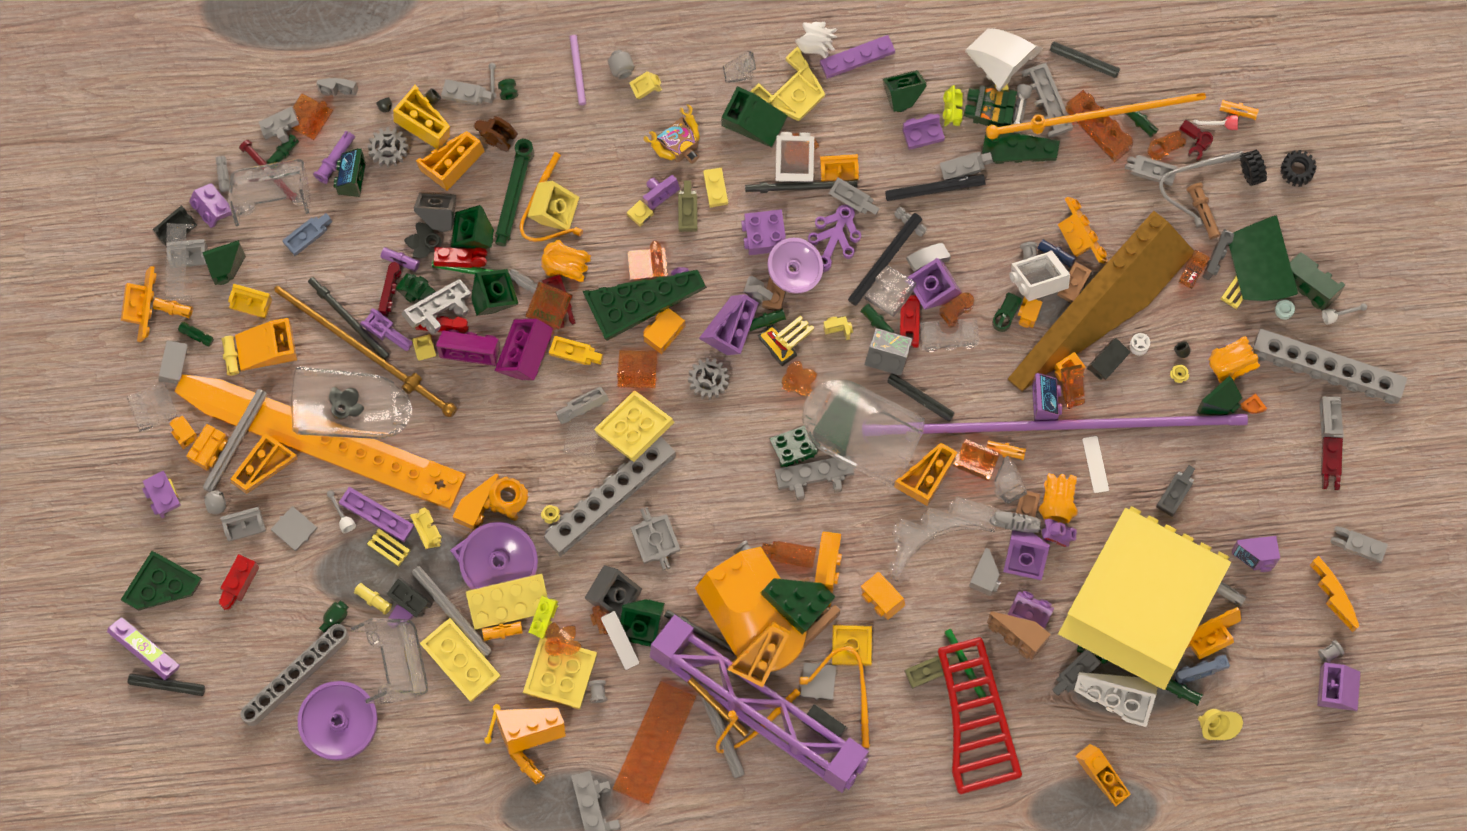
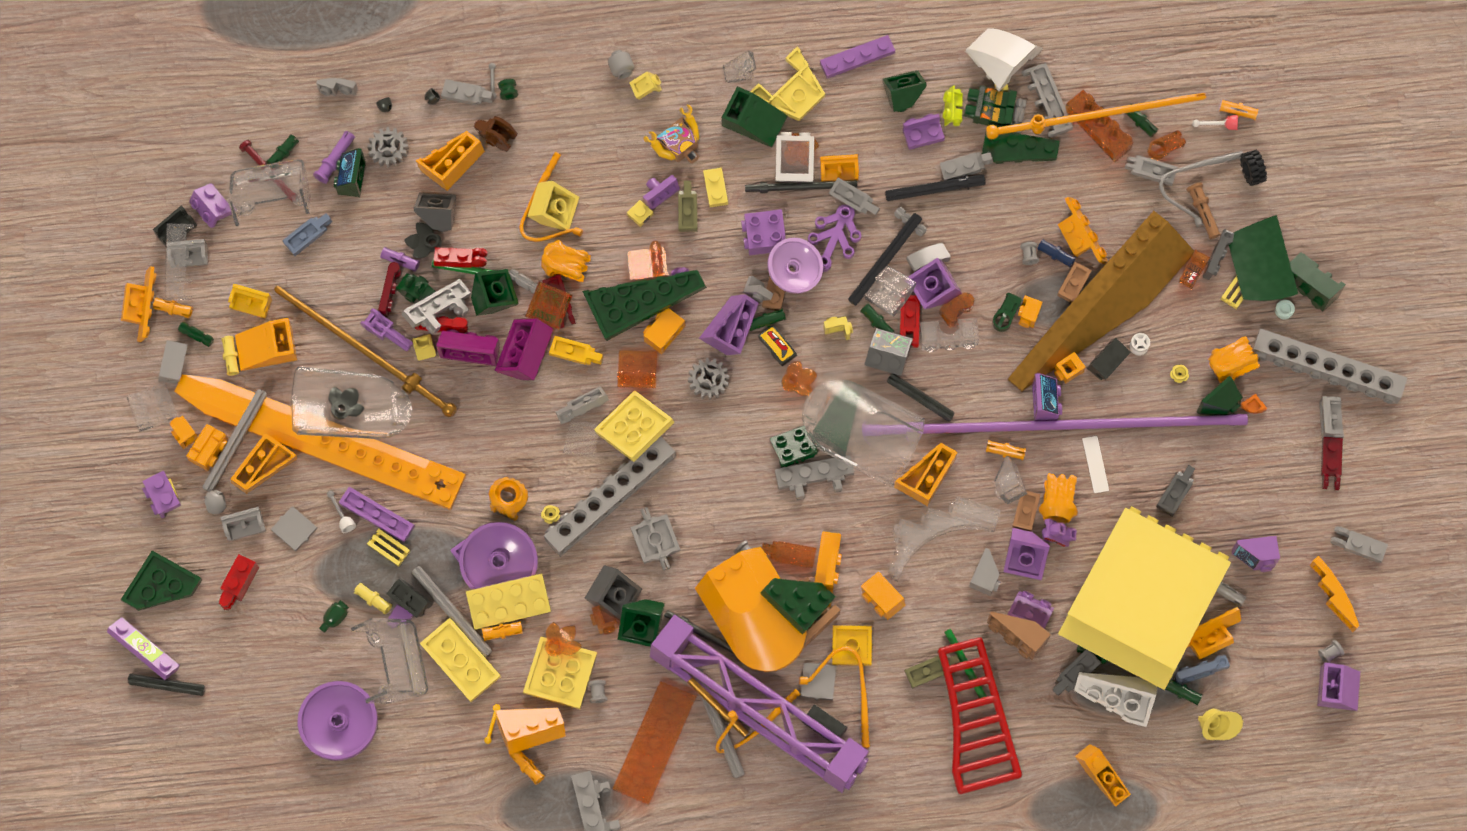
dark green slope [202,240,246,285] -> none
light grey axle [216,156,230,192] -> none
light grey beam [240,624,349,726] -> none
light grey hinge [259,107,299,144] -> none
clear orange hinge [291,93,333,140] -> none
pearl dark grey bar [308,277,390,360] -> none
yellow wedge [393,85,450,150] -> none
light yellow hinge [410,507,442,549] -> none
dark green slope [450,205,494,249] -> none
light orange slope [453,474,499,530] -> none
dark green piece [494,139,534,246] -> none
neon yellow hinge [529,596,559,639] -> none
lavender bar [570,35,586,105] -> none
white sticker [601,611,639,670] -> none
light orange wedge [727,623,790,687] -> none
light yellow tile [775,316,814,350] -> none
white hair [795,22,837,58] -> none
clear orange bracket [953,439,1000,481] -> none
light grey hinge [989,511,1041,532] -> none
white window [1010,251,1070,301] -> none
hinge [1013,84,1032,125] -> none
pearl dark grey axle [1050,41,1120,78] -> none
clear orange hinge [1061,364,1085,409] -> none
pearl dark grey hinge [1174,342,1191,358] -> none
dark red bar [1179,119,1213,162] -> none
black tyre [1280,150,1317,187] -> none
hinge [1322,303,1367,325] -> none

